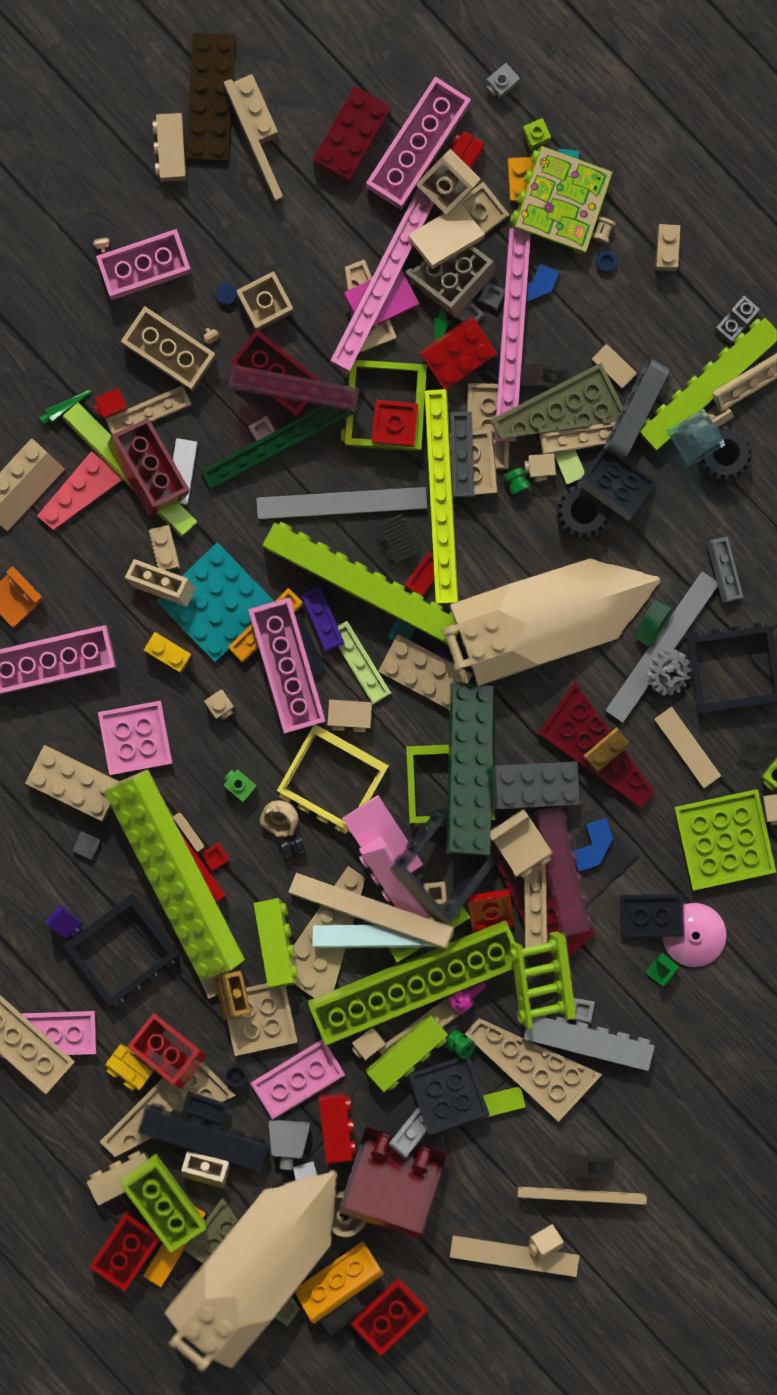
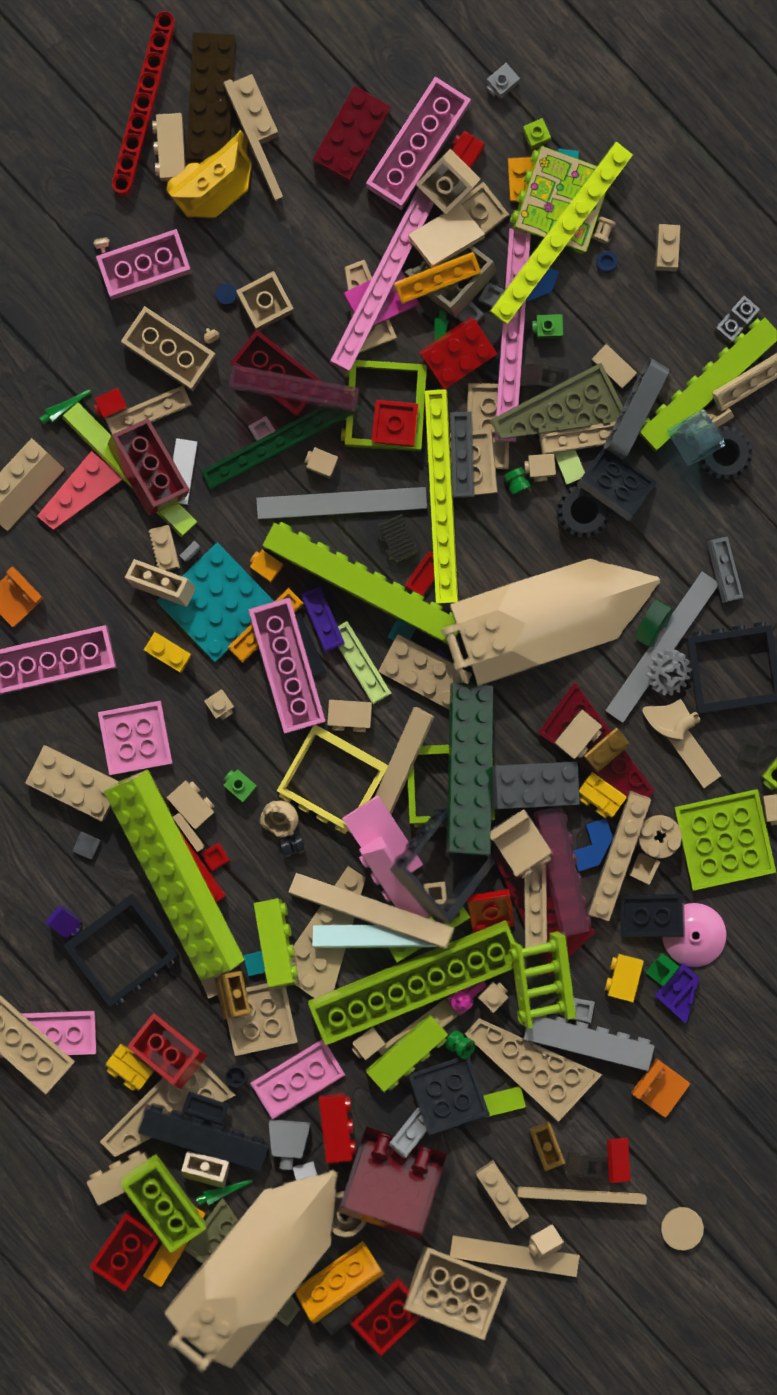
none -> red beam [112,11,175,197]
none -> yellow slope [166,130,252,218]
none -> tan brick [167,781,215,829]
none -> light grey tile [179,541,201,562]
none -> green piece [196,1179,253,1206]
none -> teal tile [244,951,265,976]
none -> light orange brick [249,550,283,582]
none -> tan brick [304,447,338,478]
none -> tan tile [375,707,434,814]
none -> light orange tile [394,252,481,304]
none -> tan slope [404,1247,507,1340]
none -> tan brick [475,1160,529,1228]
none -> tan brick [478,981,509,1013]
none -> neon yellow plate [489,142,633,324]
none -> pearl gold brick [529,1121,565,1171]
none -> bright green brick [532,314,563,339]
none -> tan brick [554,710,602,759]
none -> yellow brick [579,772,627,819]
none -> tan brick [588,791,651,921]
none -> yellow brick [605,954,644,1002]
none -> red tile [607,1138,630,1183]
none -> tan panel [629,853,660,885]
none -> orange bracket [631,1058,690,1117]
none -> tan brick [637,815,681,858]
none -> tan arm [642,699,700,741]
none -> dark purple wing [654,964,699,1023]
none -> tan tile [661,1207,704,1250]

